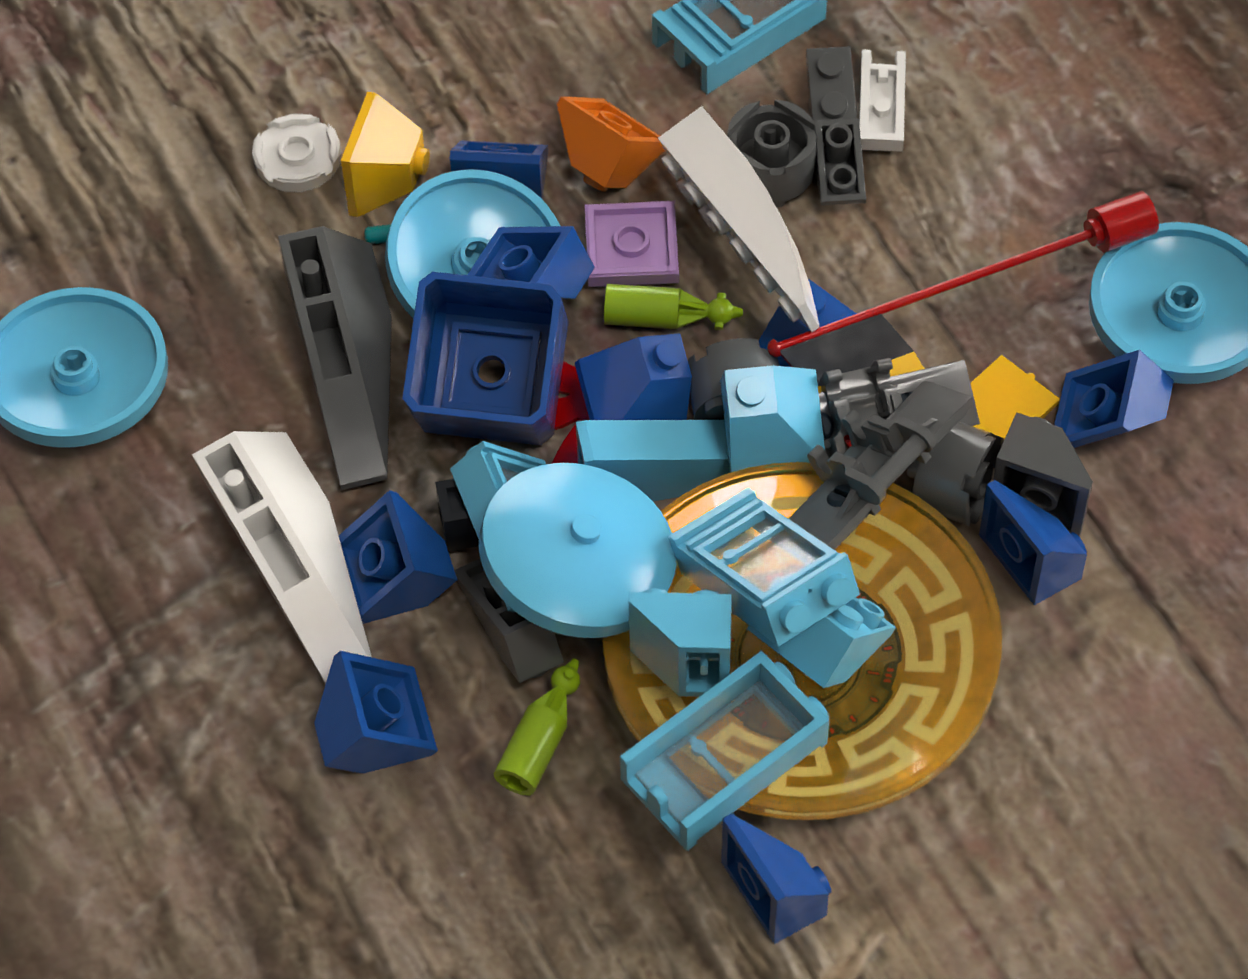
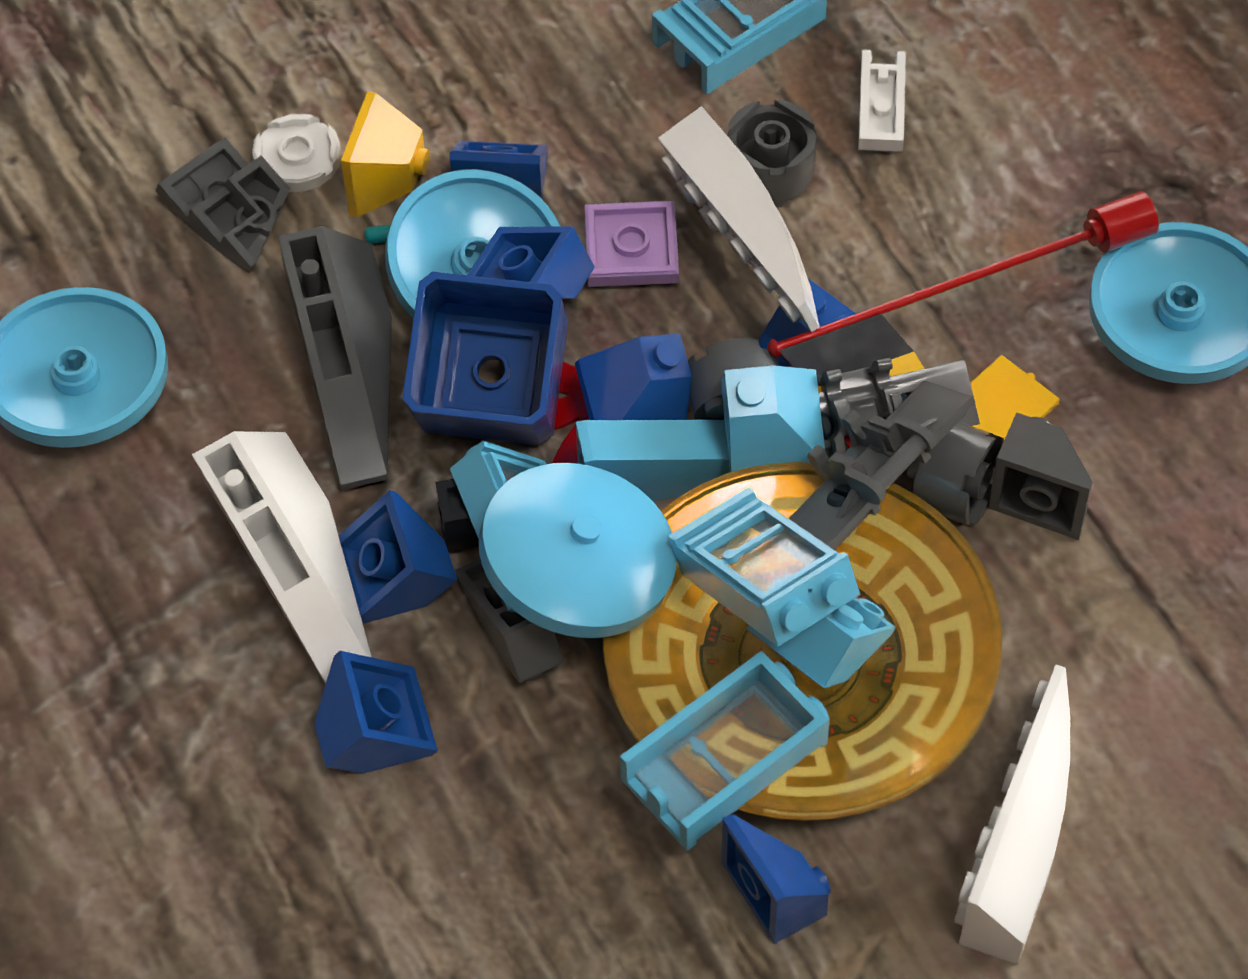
lime wheel [493,658,580,796] -> none
orange slope [557,96,665,191] -> none
lime wheel [604,284,743,330] -> none
medium azure slope [628,589,732,697] -> none
dark grey slope [806,46,866,206] -> none
blue slope [979,480,1087,605] -> none
blue slope [1054,349,1174,448] -> none
none -> dark grey slope [155,137,290,272]
none -> white wedge [954,665,1070,965]

